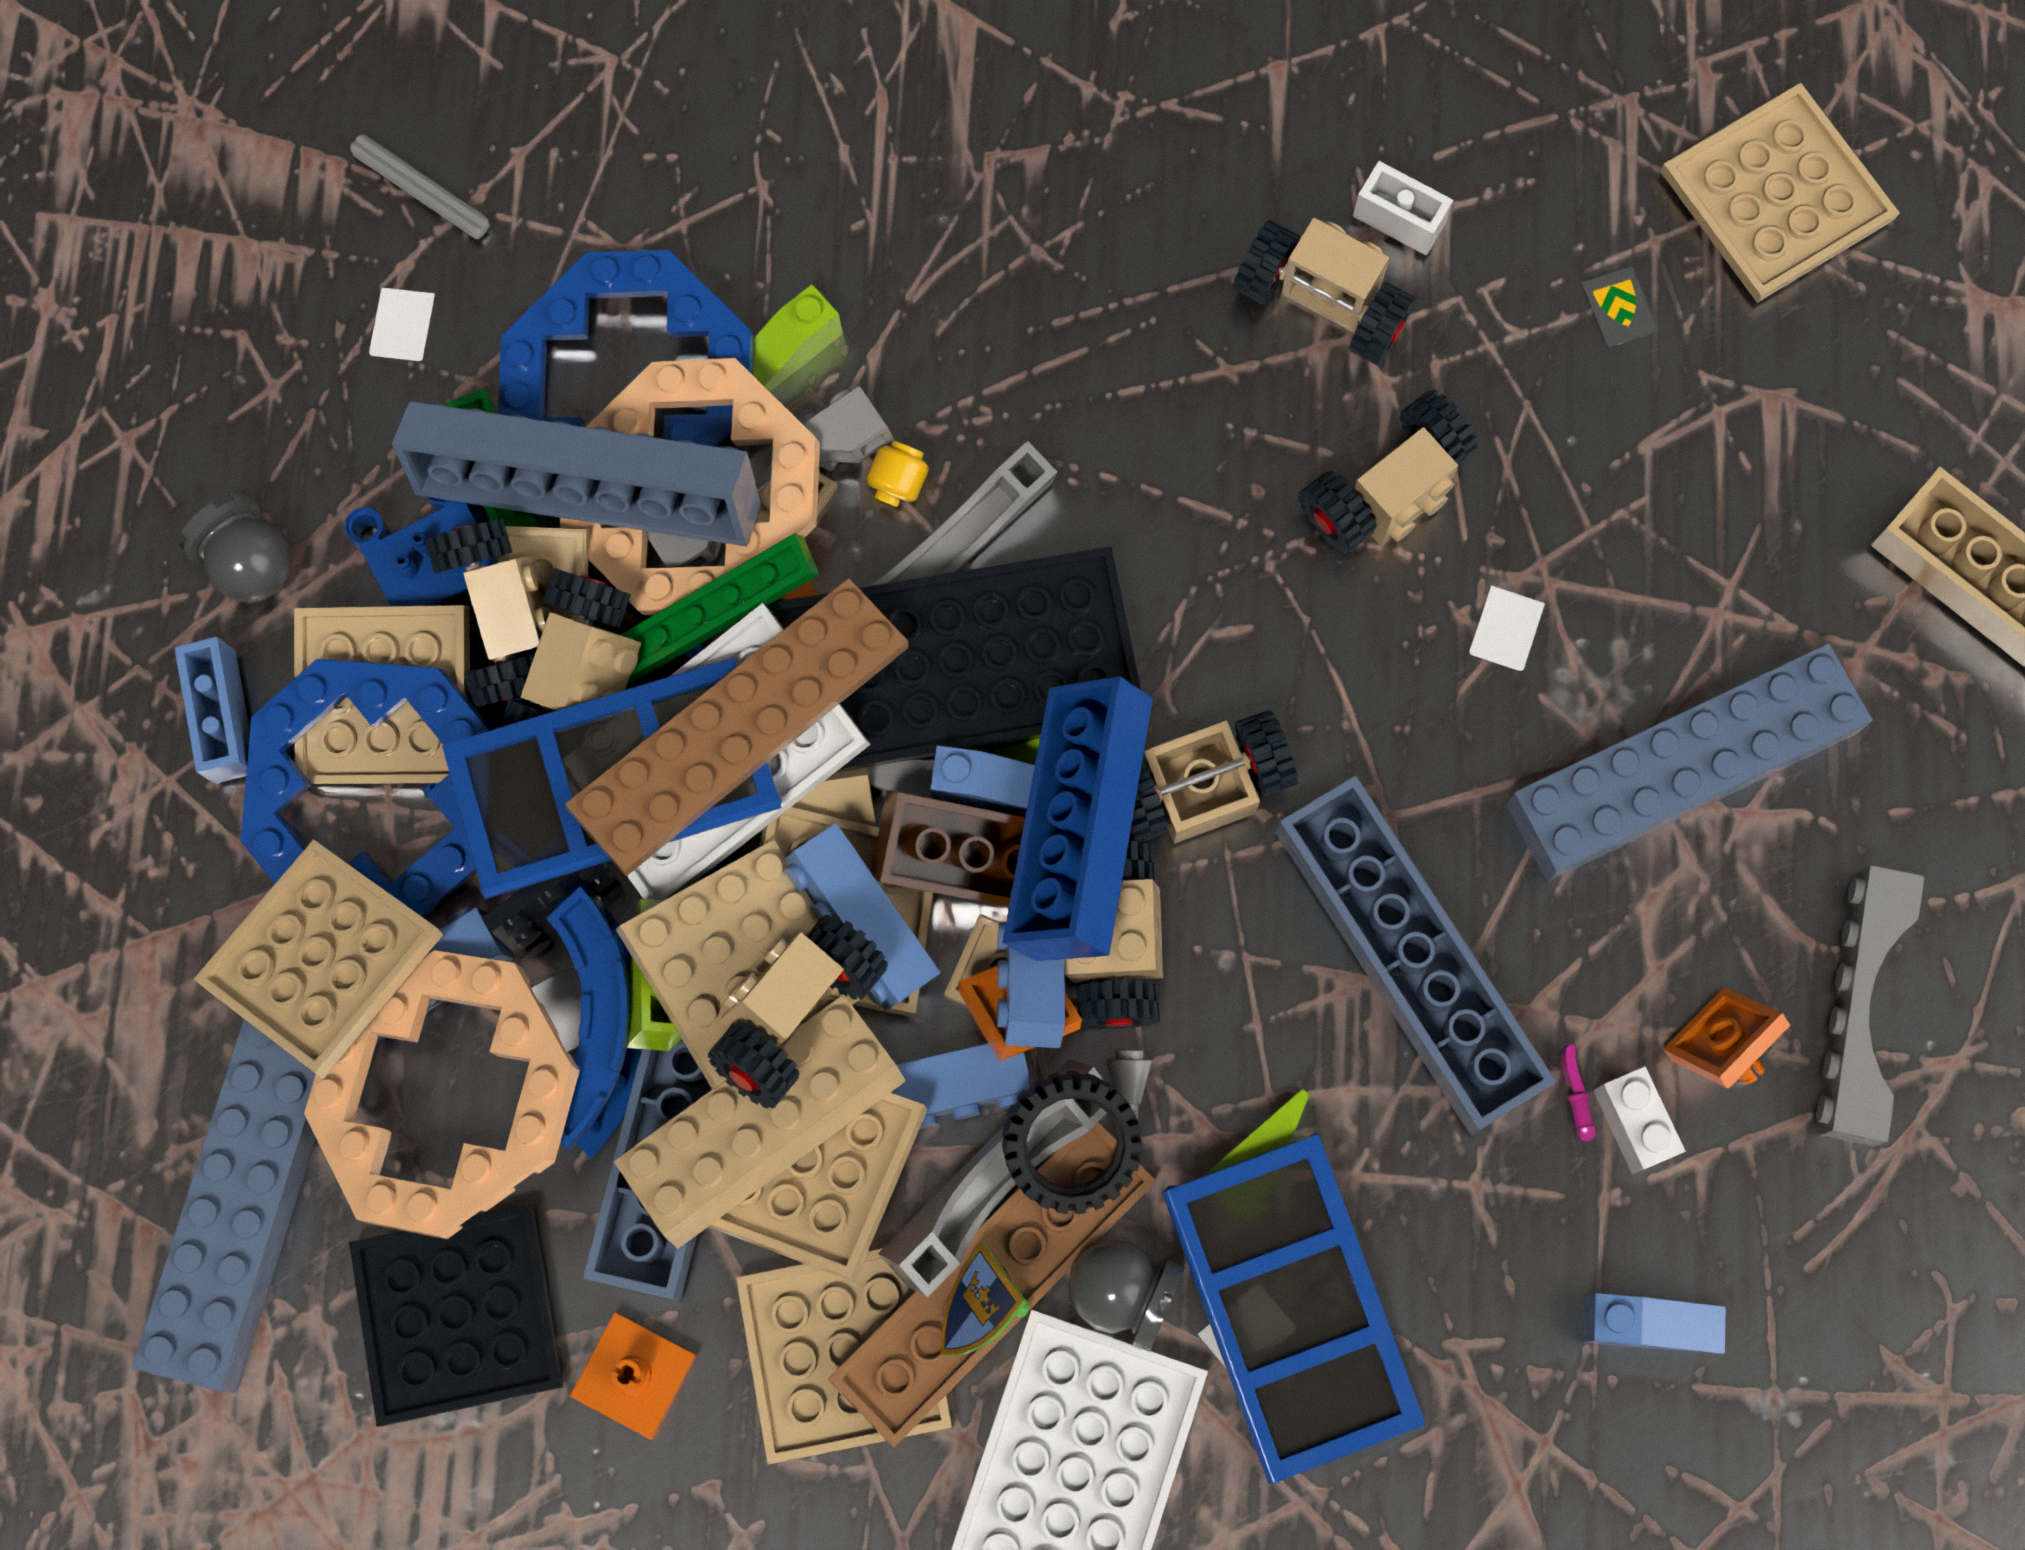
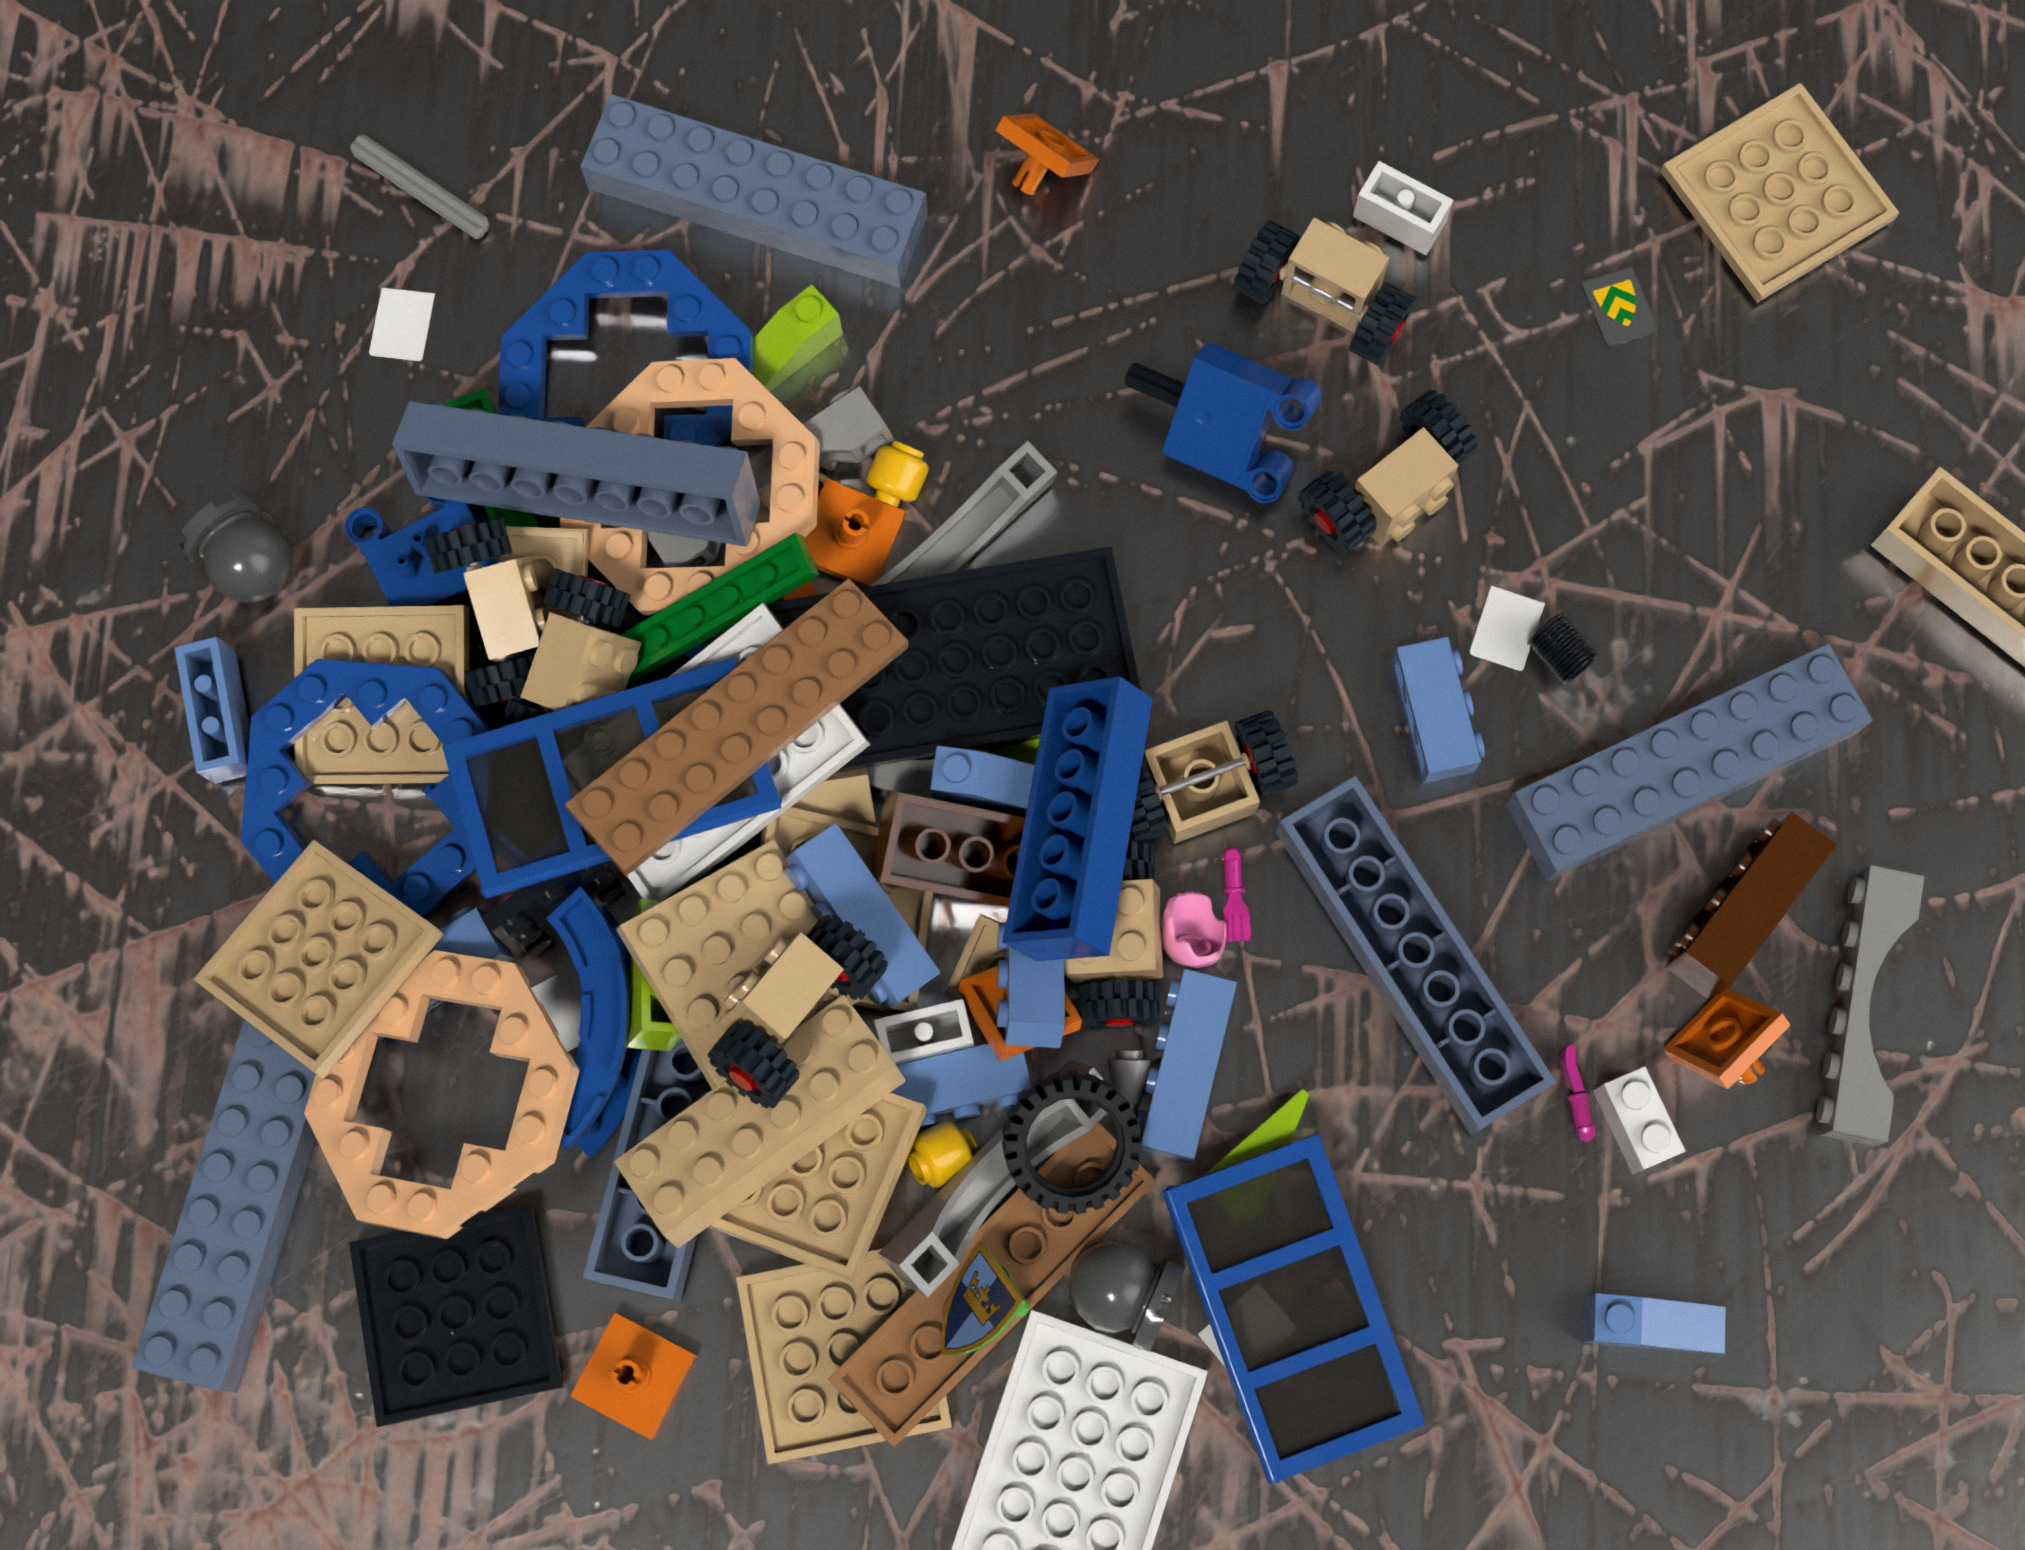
none -> sand blue brick [580,94,928,288]
none -> orange tile [804,478,906,588]
none -> white brick [874,999,974,1065]
none -> yellow head [907,1121,977,1189]
none -> orange tile [995,113,1099,196]
none -> blue piece [1125,342,1322,503]
none -> medium blue brick [1137,969,1237,1163]
none -> bright pink hair [1161,891,1227,969]
none -> dark pink piece [1222,846,1251,942]
none -> medium blue brick [1391,637,1485,784]
none -> black piece [1527,613,1599,685]
none -> reddish brown brick [1665,812,1837,1000]

